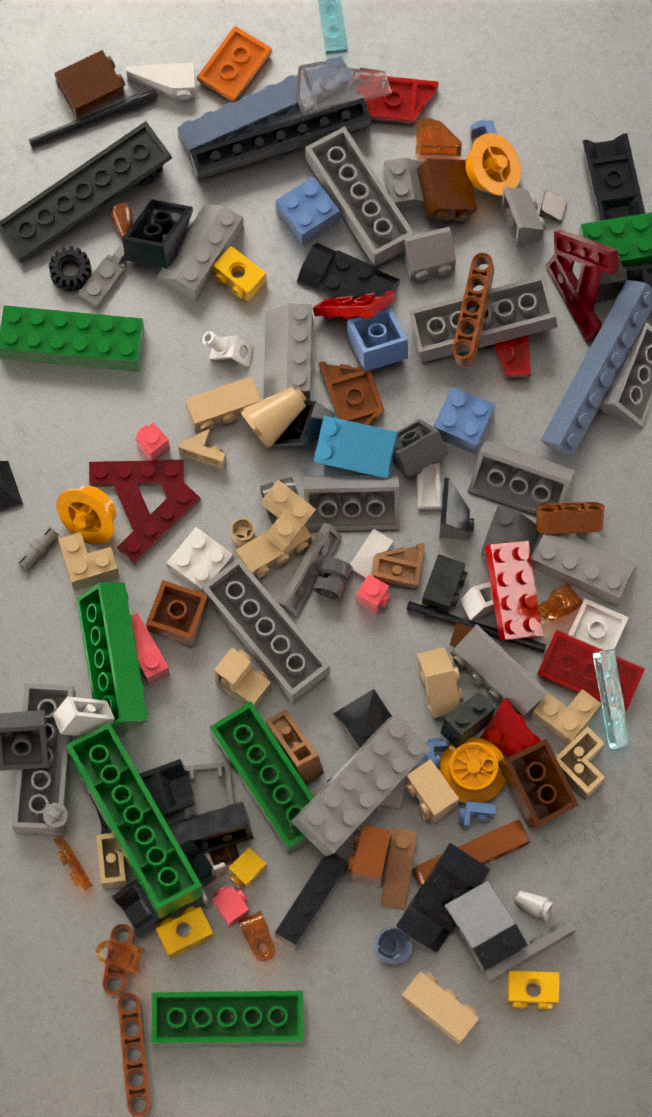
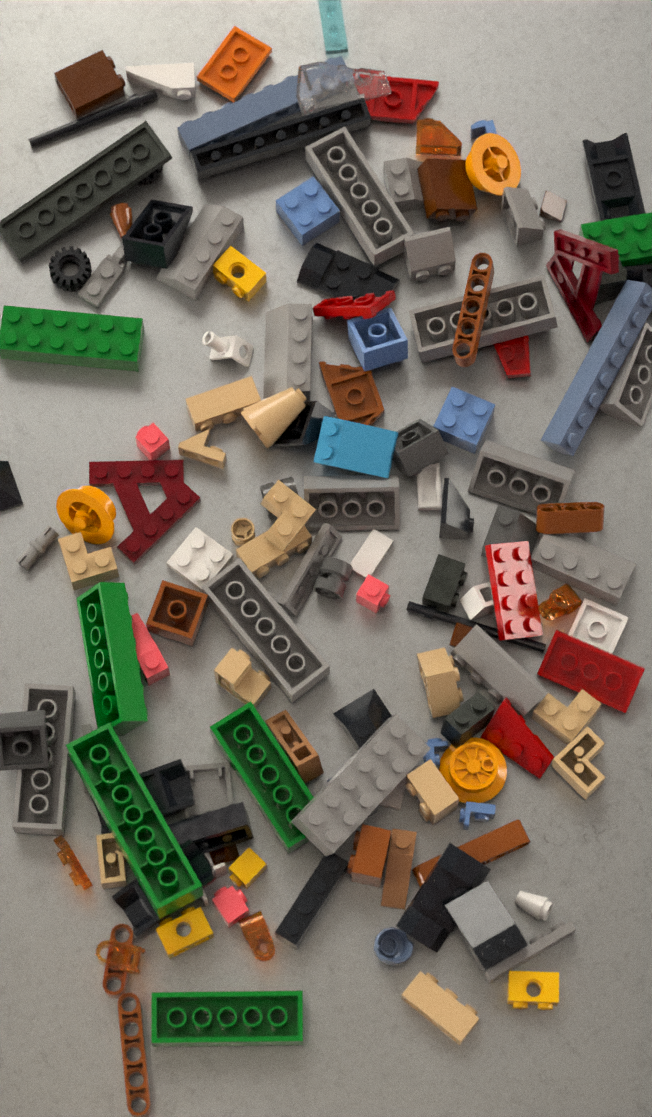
light grey tile [43,803,69,829] -> none
white brick [53,696,115,736] -> none
medium nougat wing [371,543,425,589] -> none
reddish brown slope [498,739,579,828] -> none
clear light blue tile [593,649,631,749] -> none

